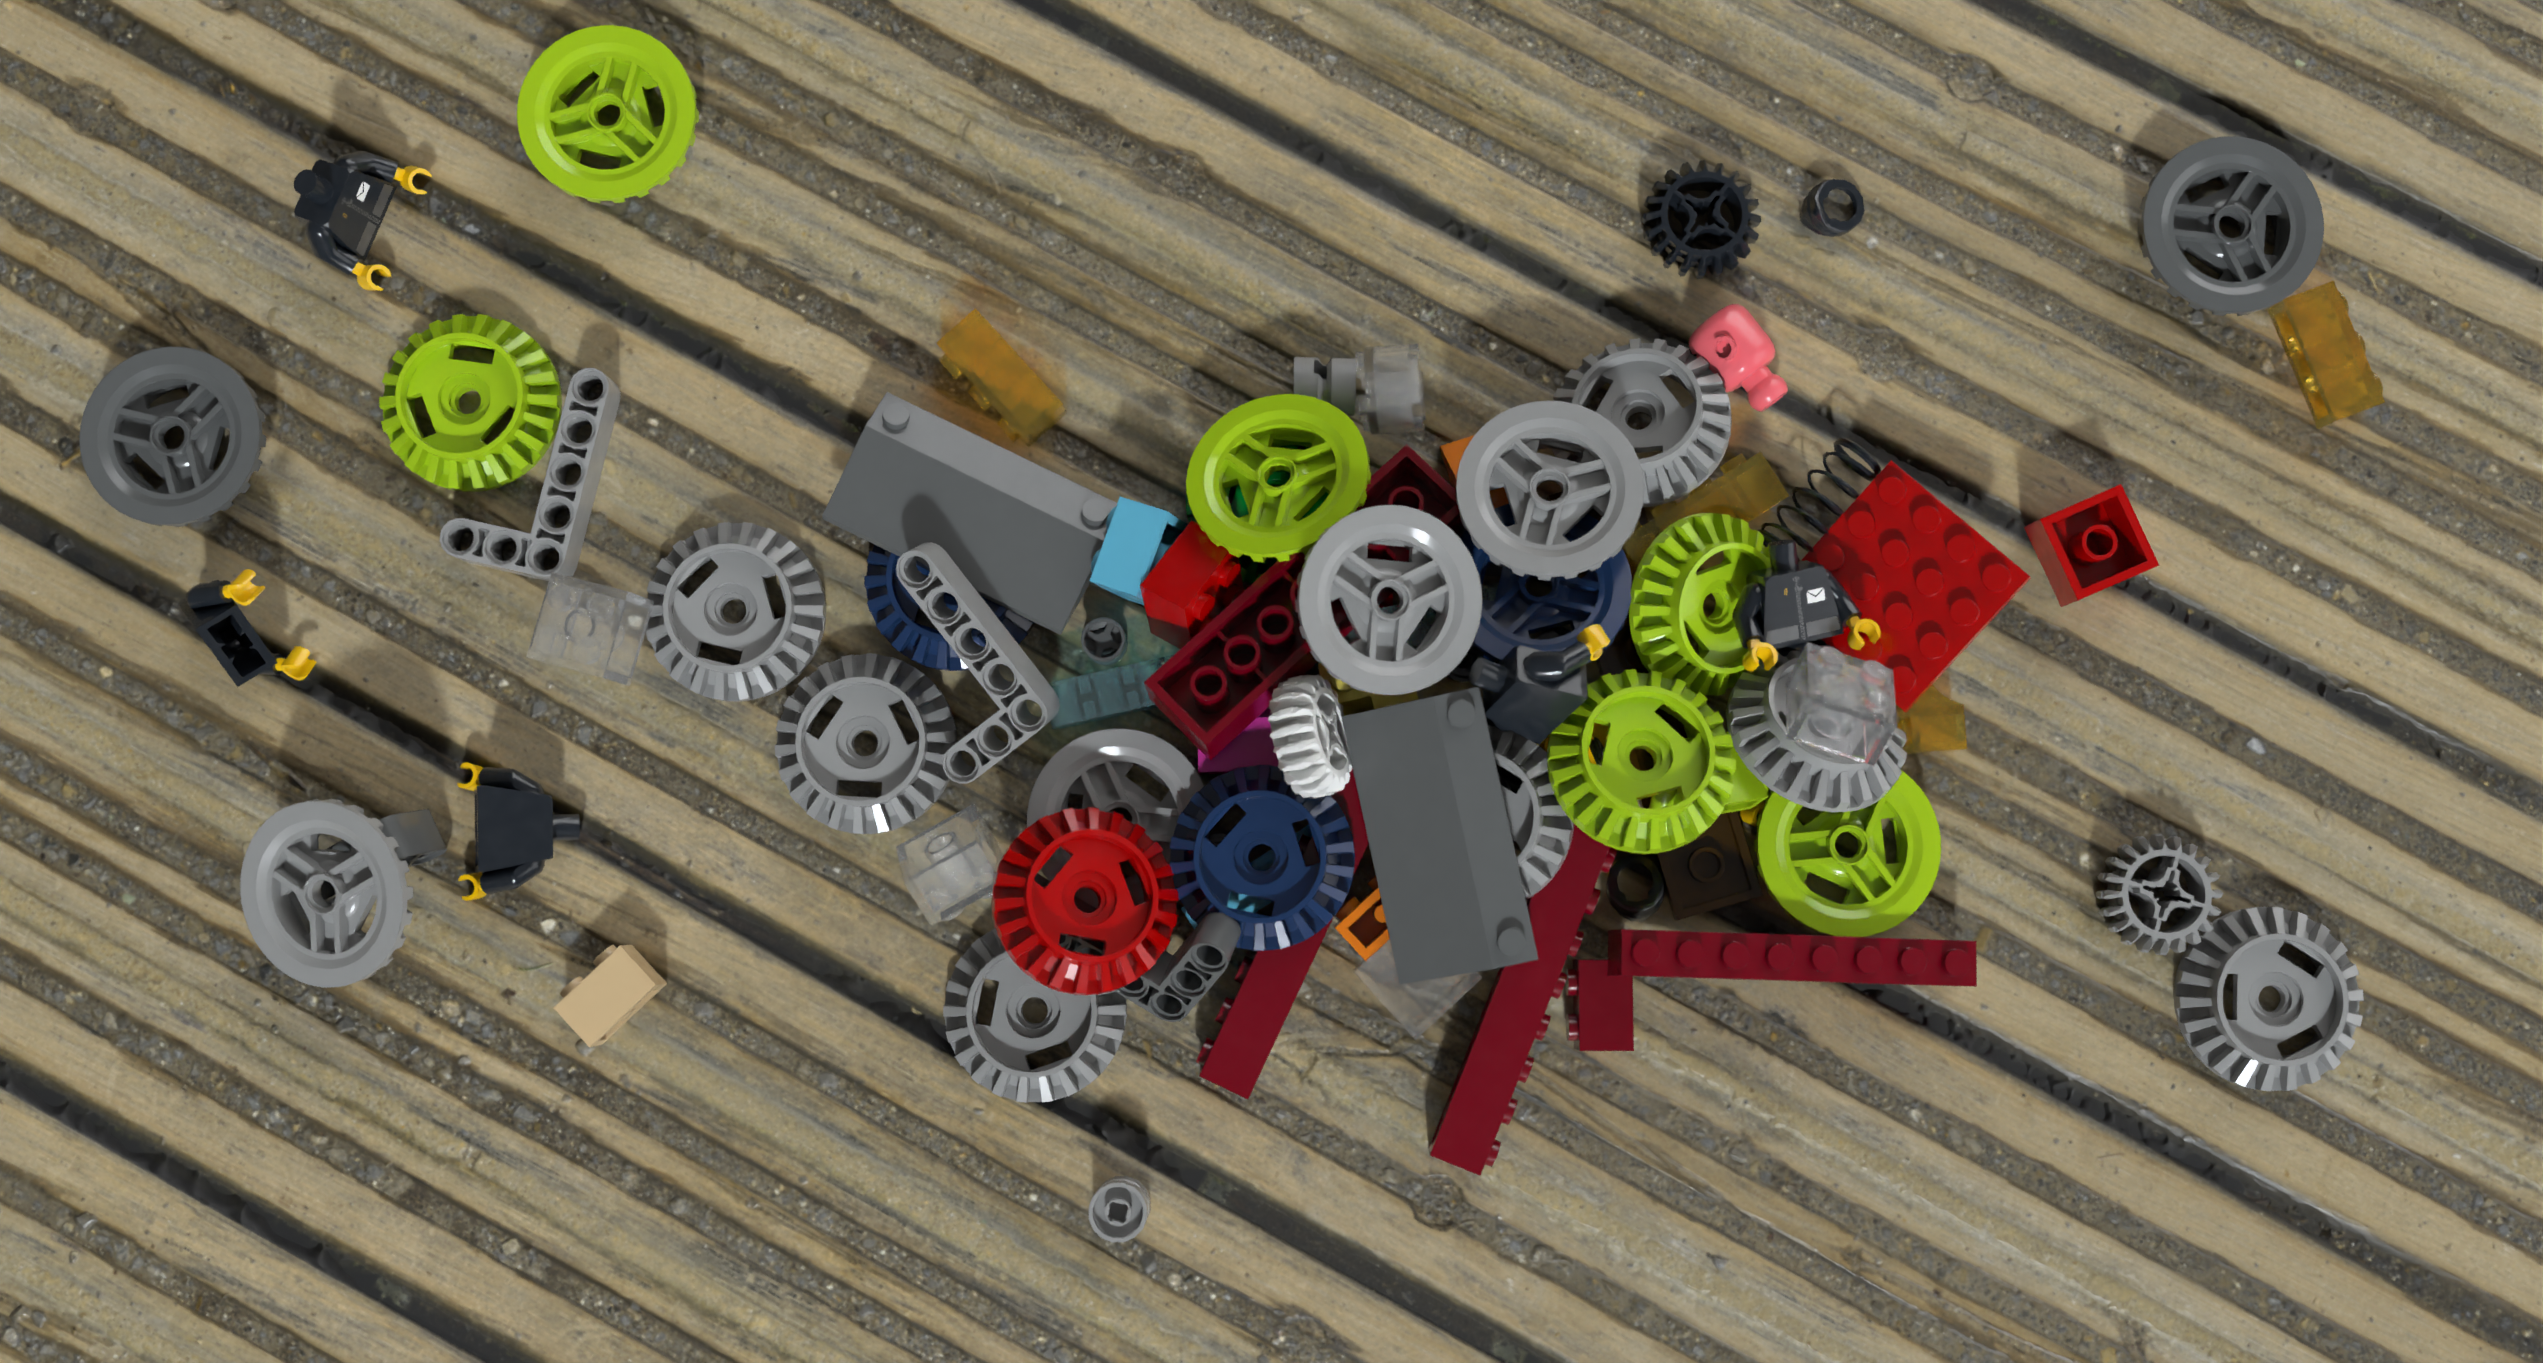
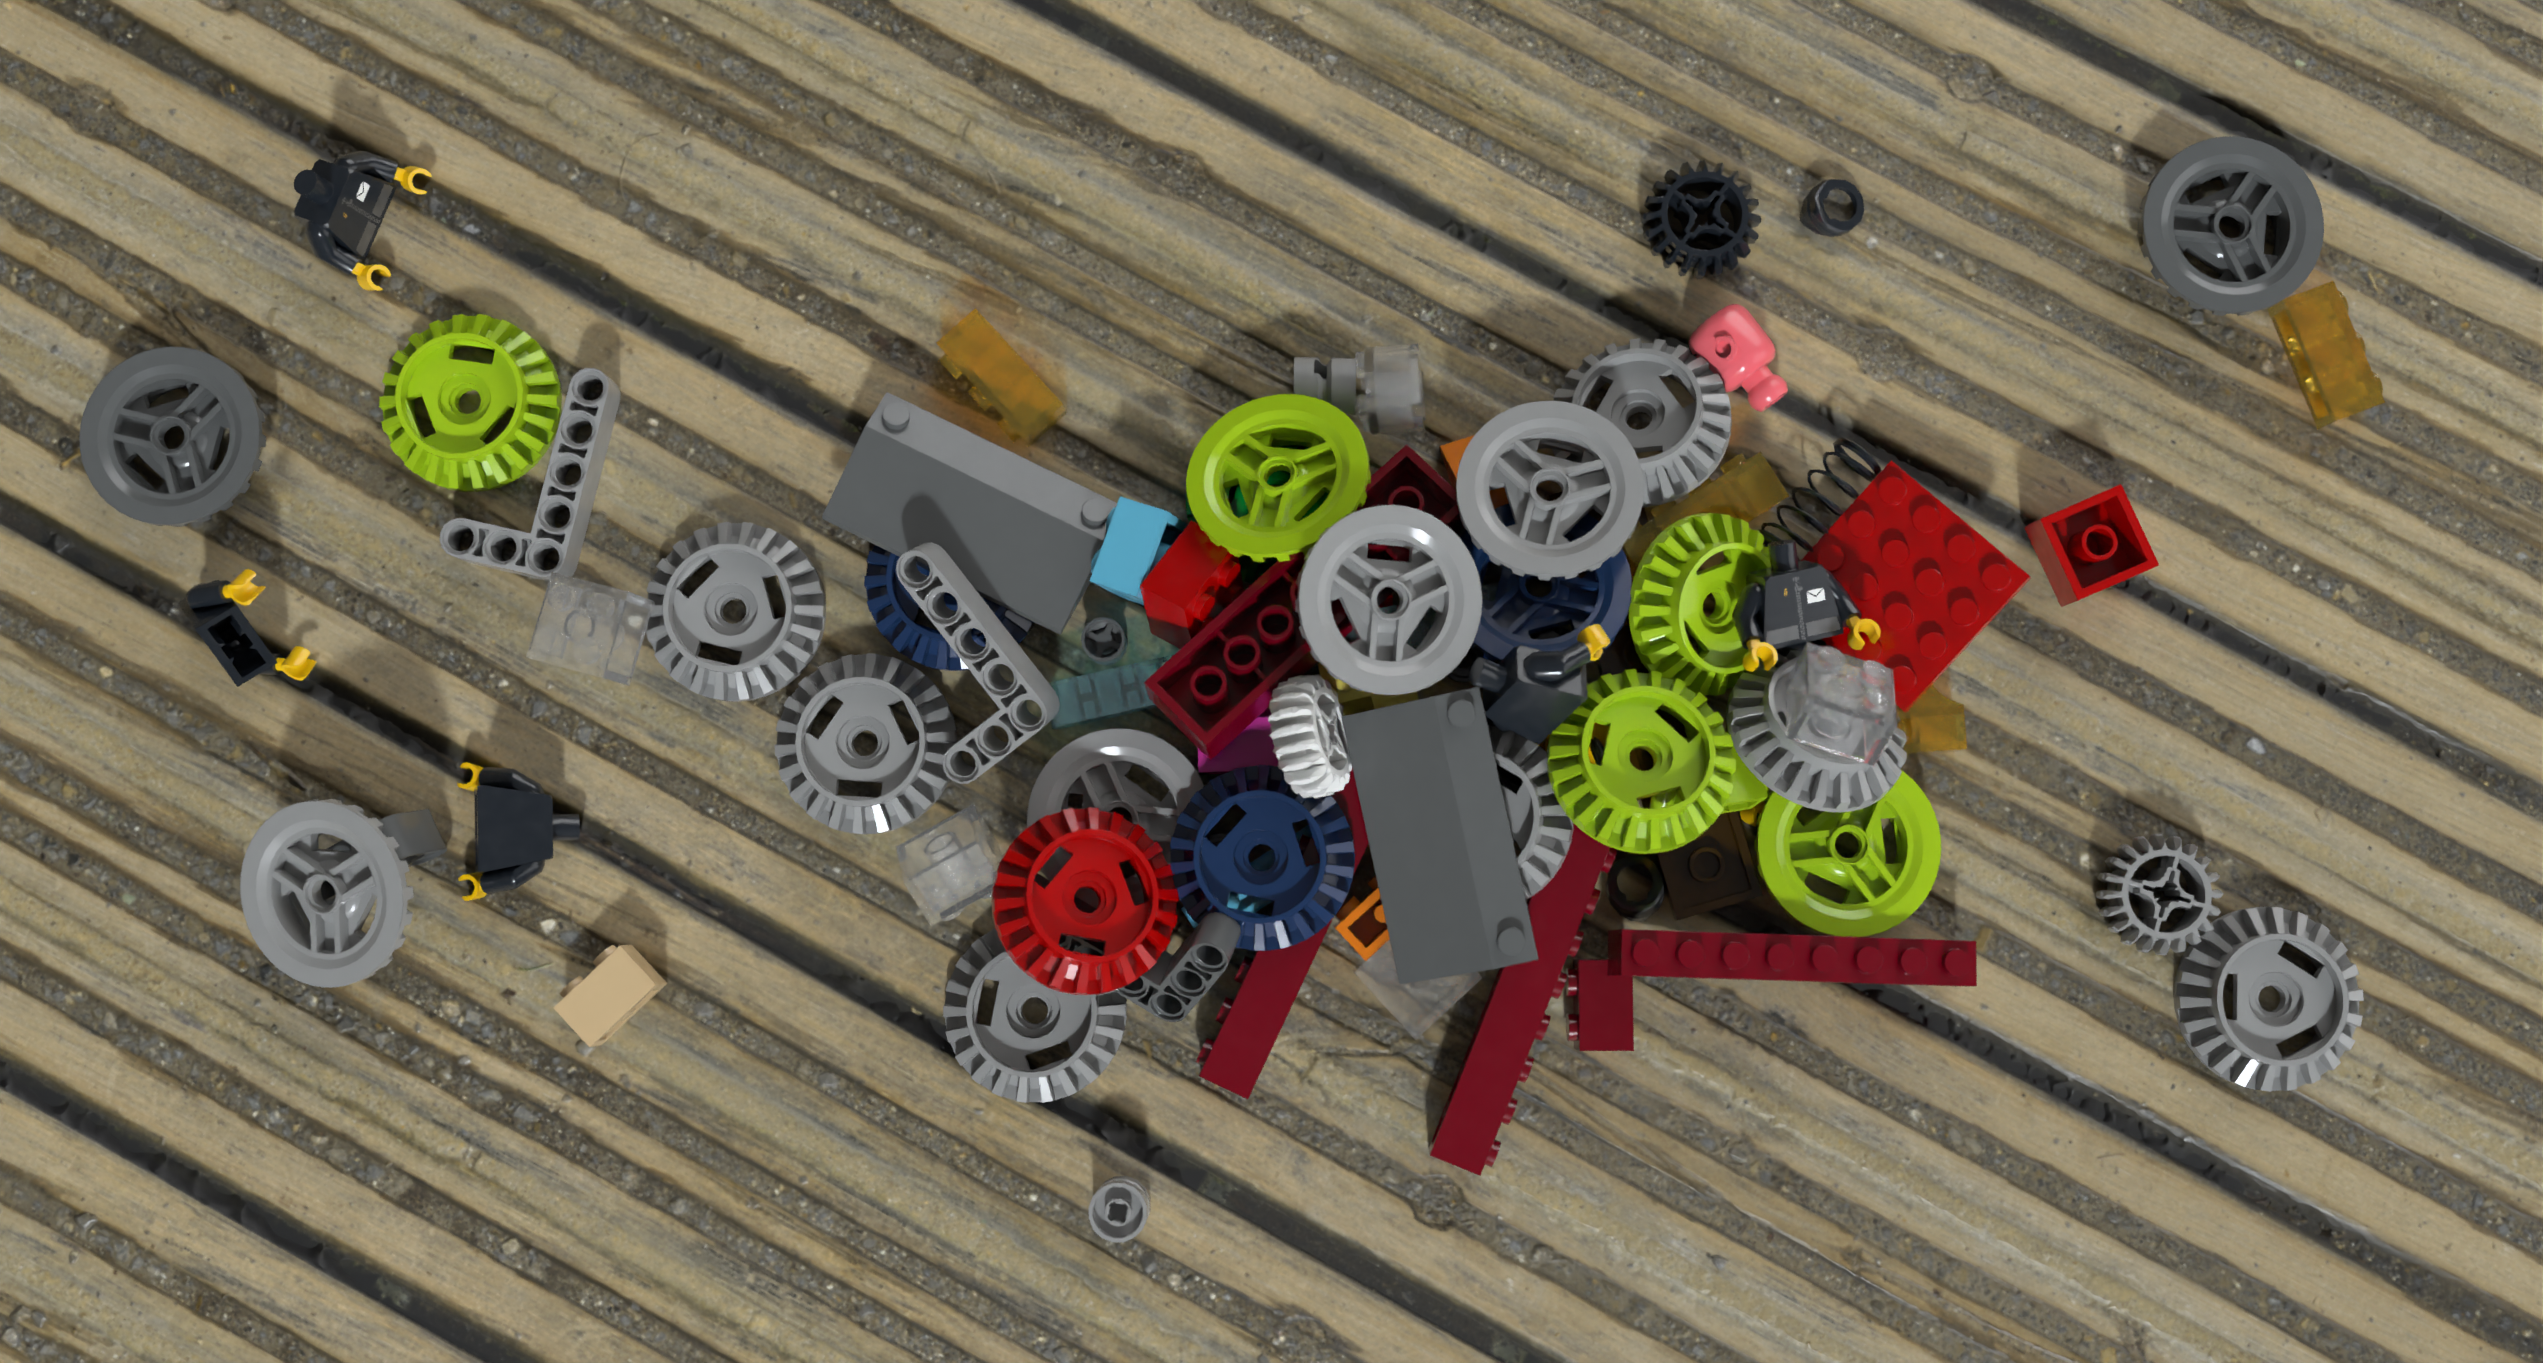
lime gear [517,25,699,203] -> none

